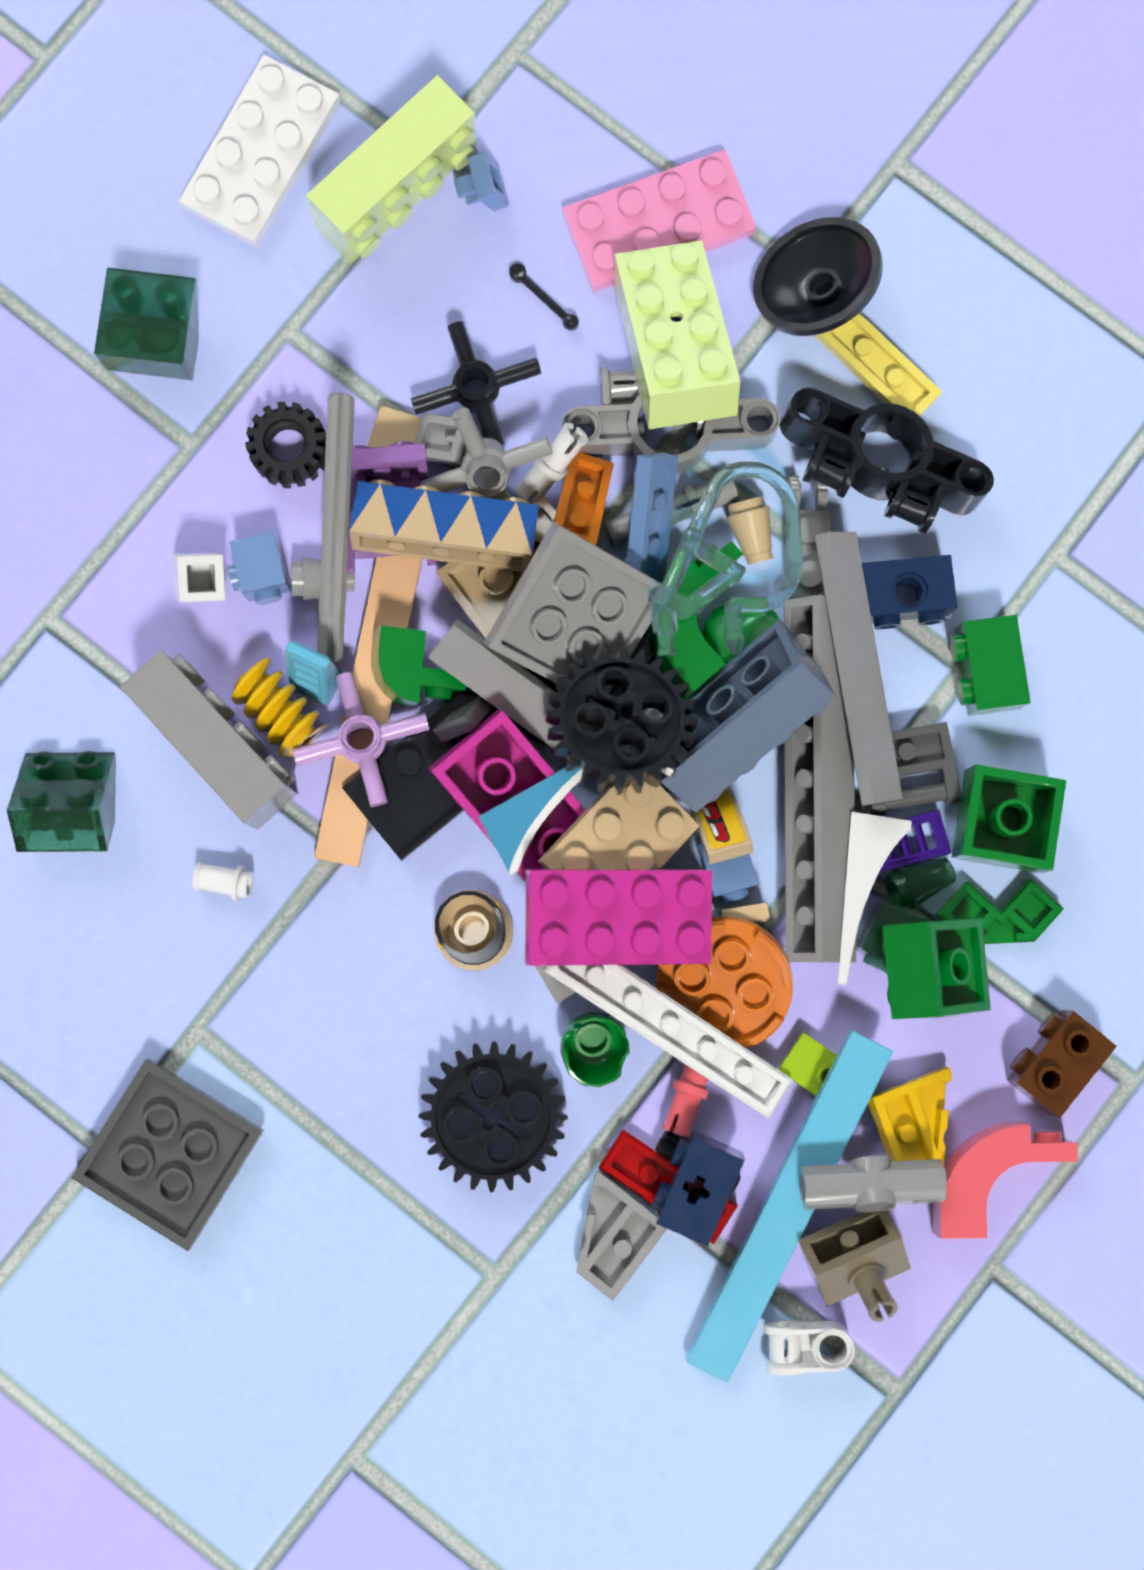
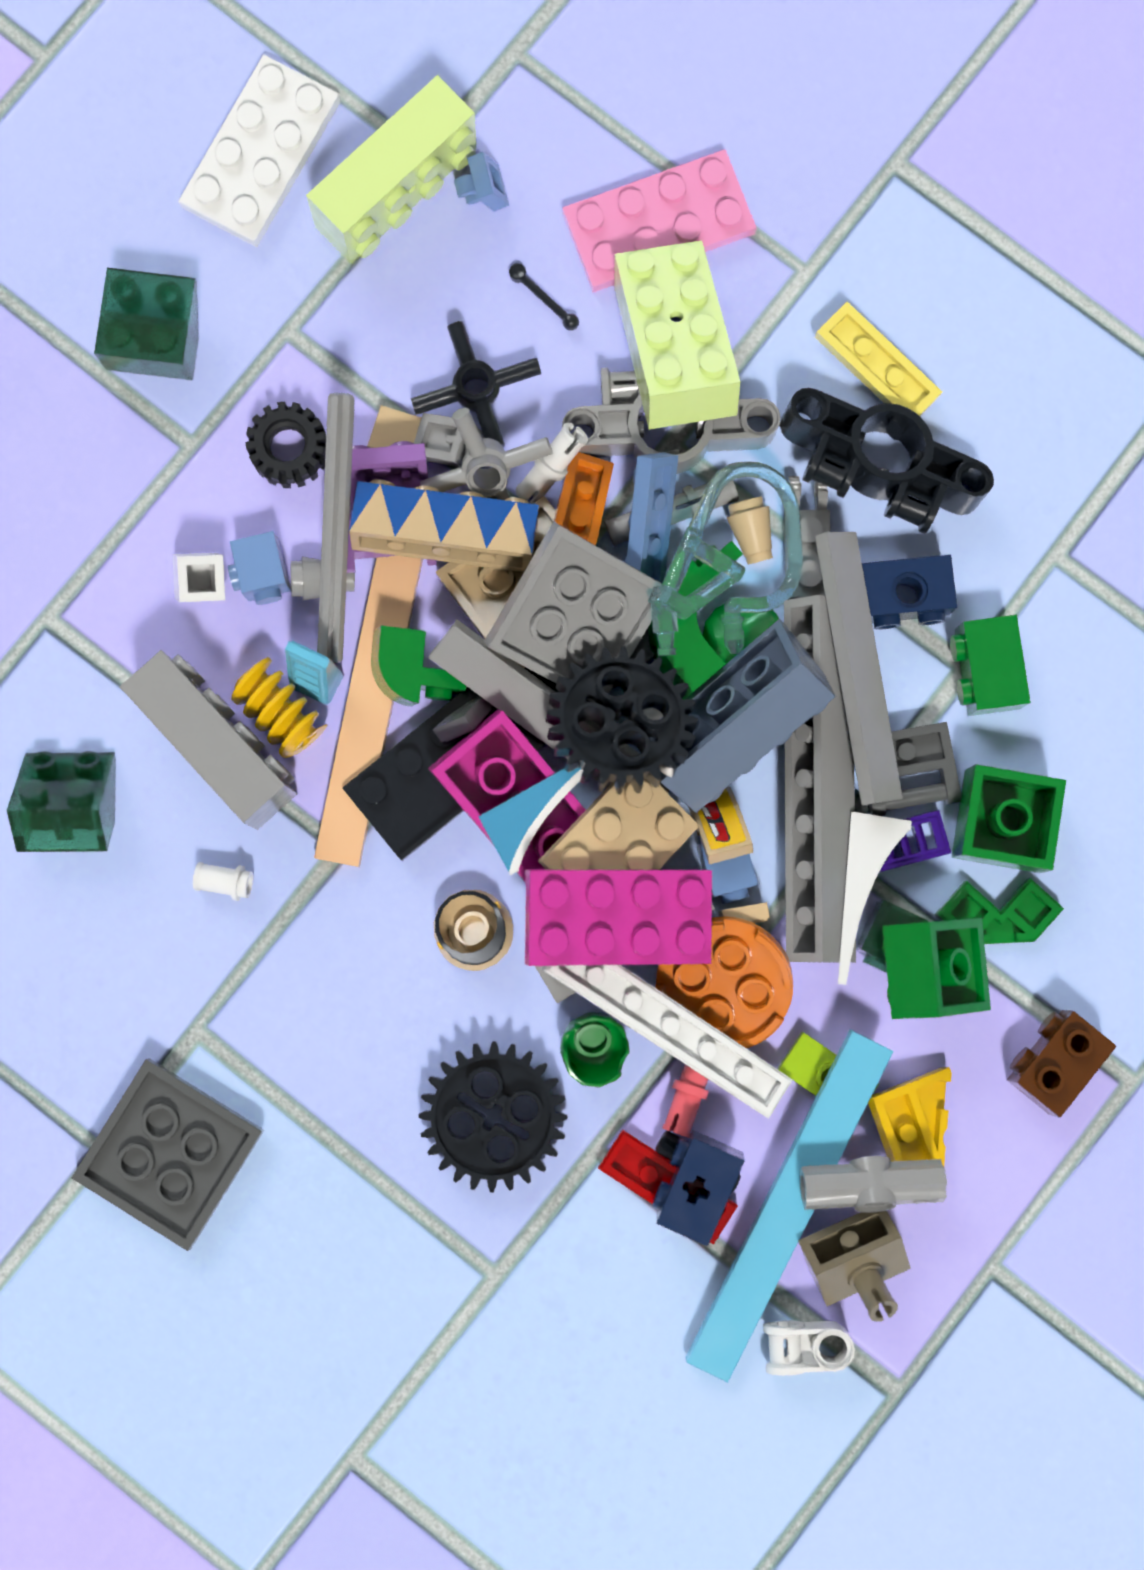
lavender bar [293,672,430,807] -> none
light grey wing [576,1170,667,1301] -> none
black dish [753,217,883,336] -> none
clear green cone [885,857,956,910] -> none
coral arch [932,1121,1078,1239] -> none

